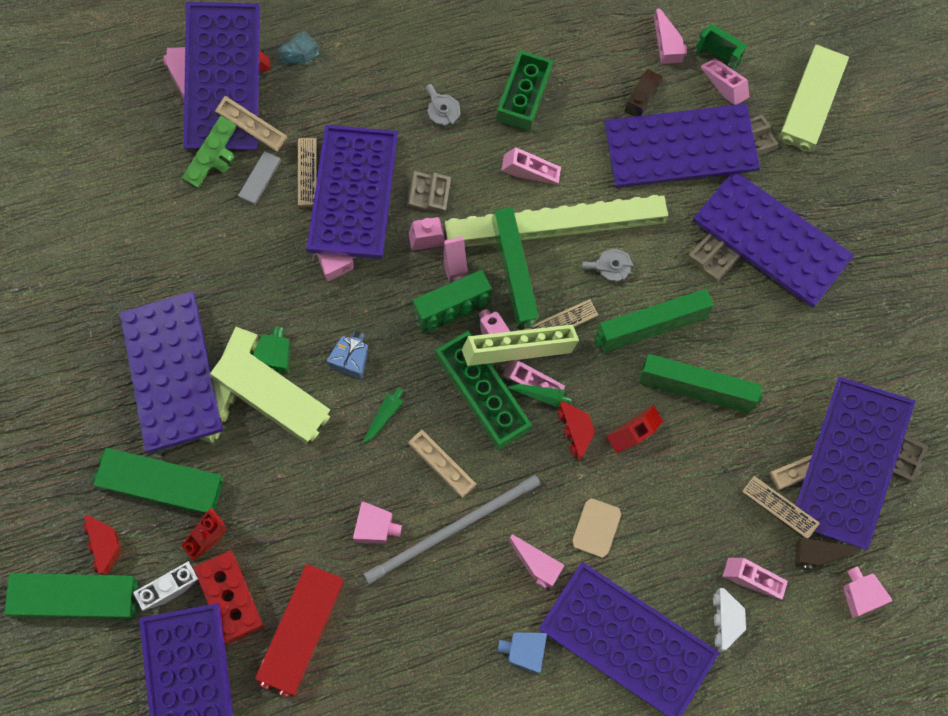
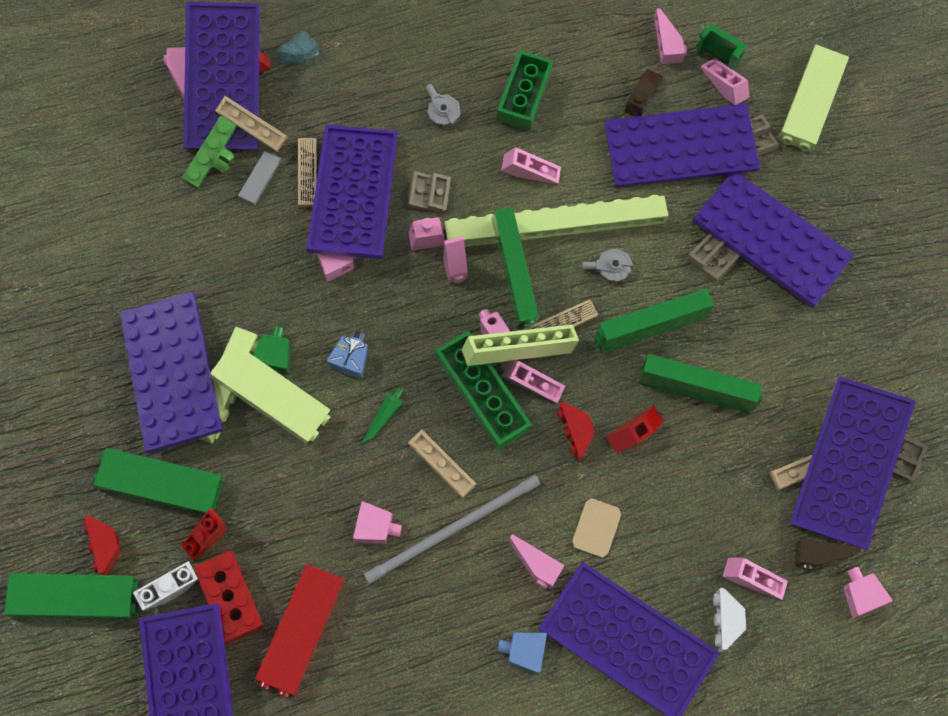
green brick [412,269,492,333] -> none
green bar [507,384,571,408] -> none
tan tile [742,476,820,539] -> none

